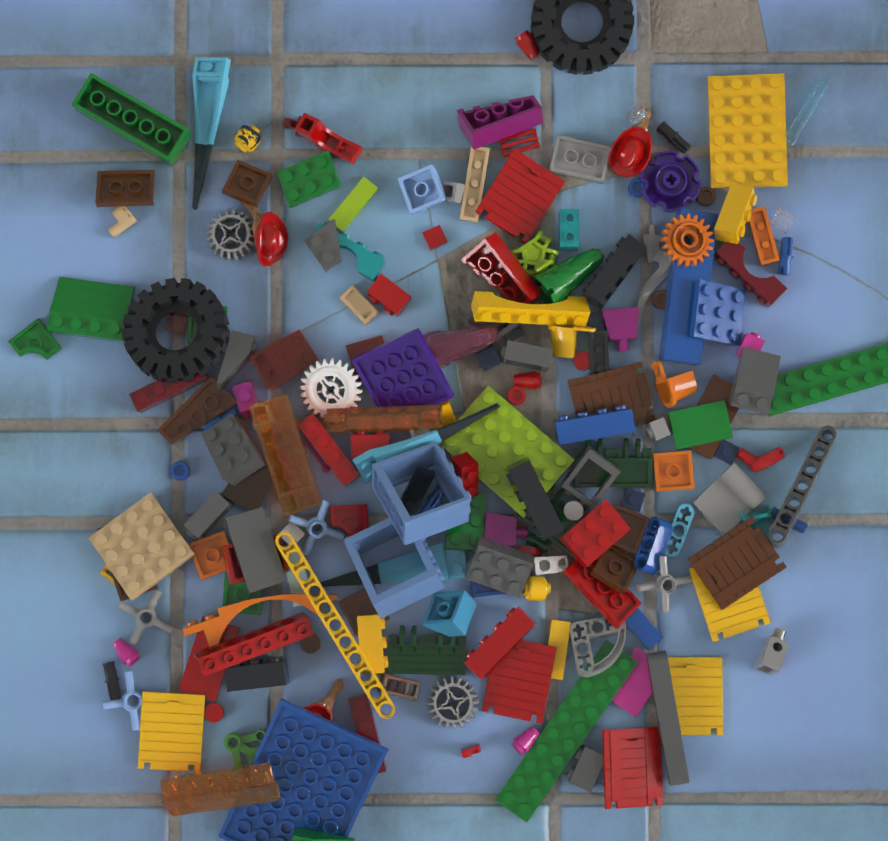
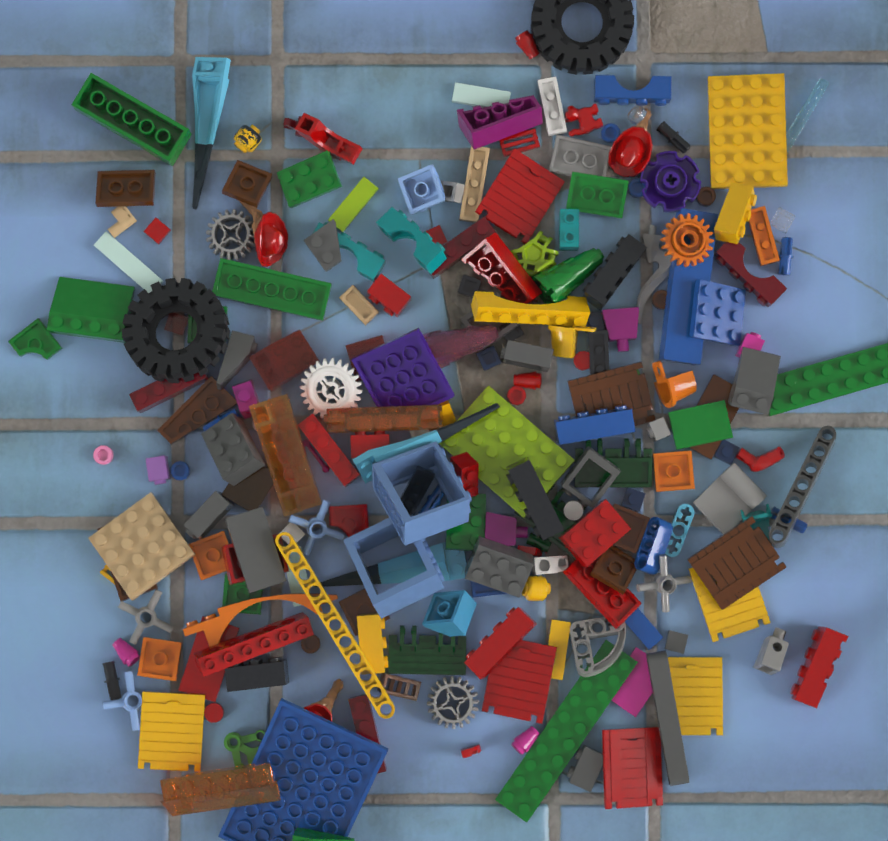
none -> bright pink tile [93,445,114,465]
none -> light aqua tile [94,231,164,293]
none -> orange plate [137,637,183,681]
none -> red tile [143,217,171,244]
none -> medium lavender brick [145,455,171,485]
none -> green plate [212,258,332,321]
none -> teal arch [376,207,447,274]
none -> dark red brick [429,216,496,279]
none -> light aqua tile [452,82,511,108]
none -> black plate [457,274,482,298]
none -> white plate [537,77,567,136]
none -> red animal [565,103,603,137]
none -> green plate [566,171,629,218]
none -> blue arch [594,75,672,106]
none -> blue tile [601,123,620,143]
none -> dark grey tile [664,630,688,654]
none -> red wedge [790,626,849,708]

